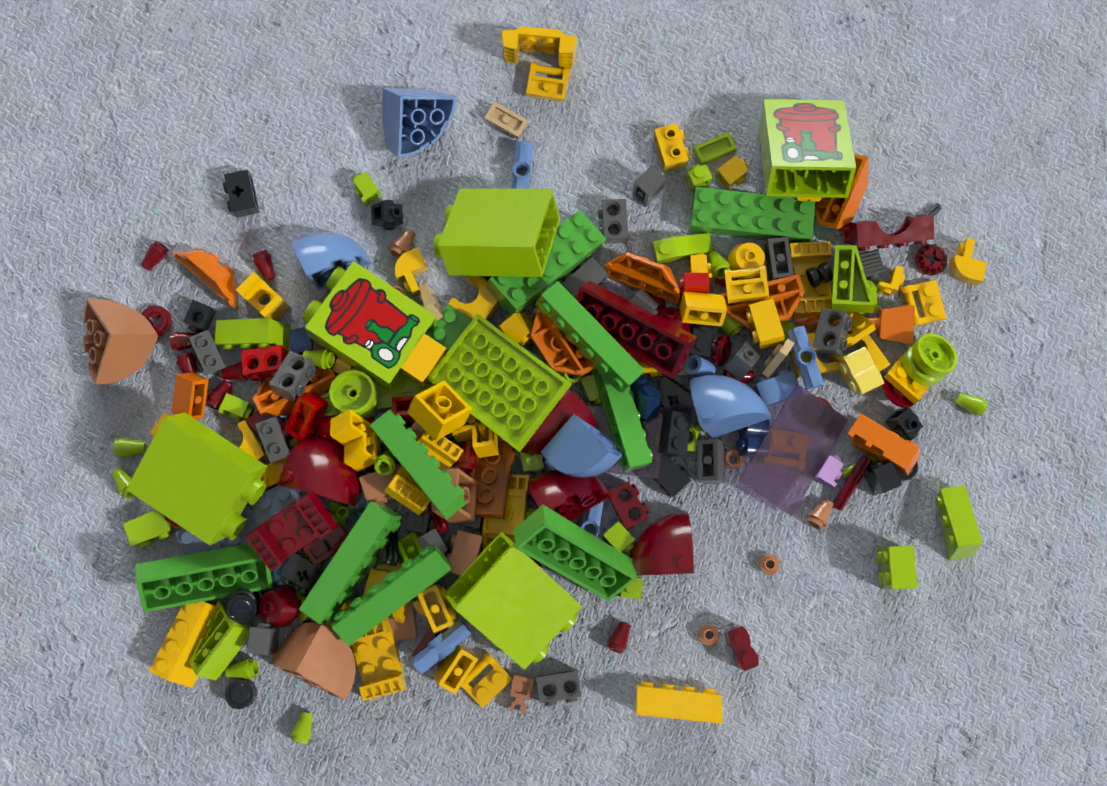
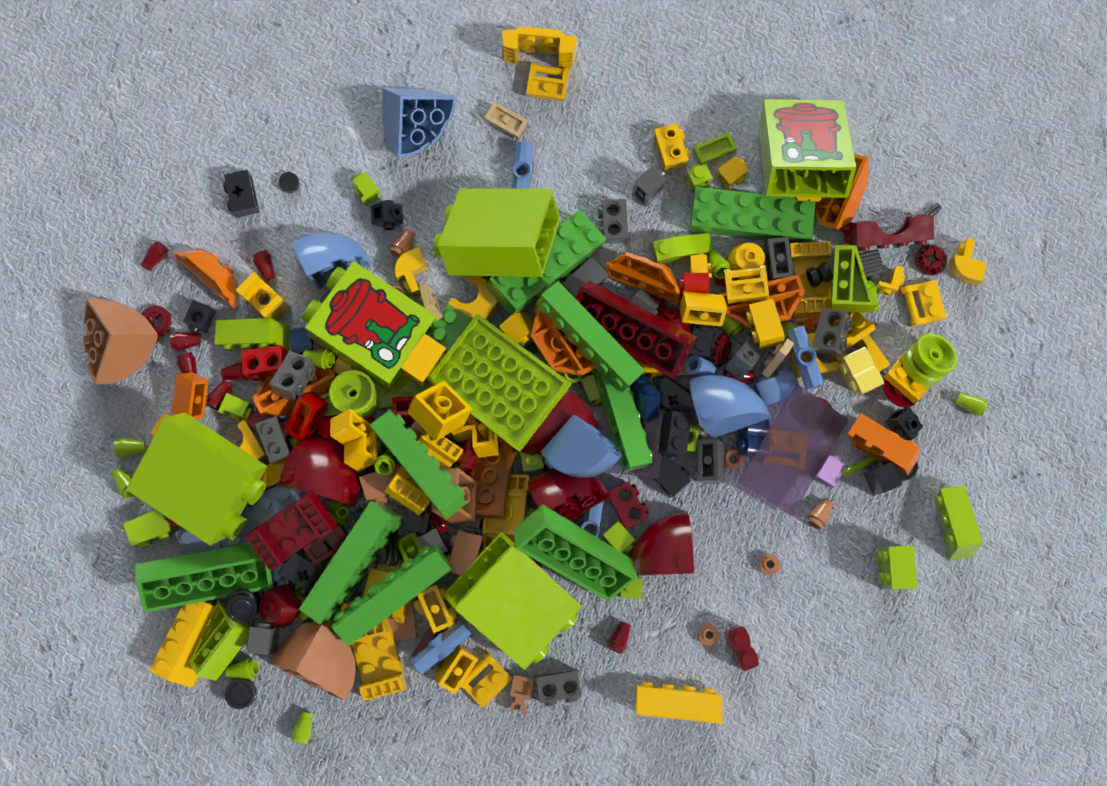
dark grey brick [187,330,225,376] -> none
dark red axle [833,455,872,511] -> none
orange torso [867,305,915,344] -> none
none -> black tile [279,172,300,193]

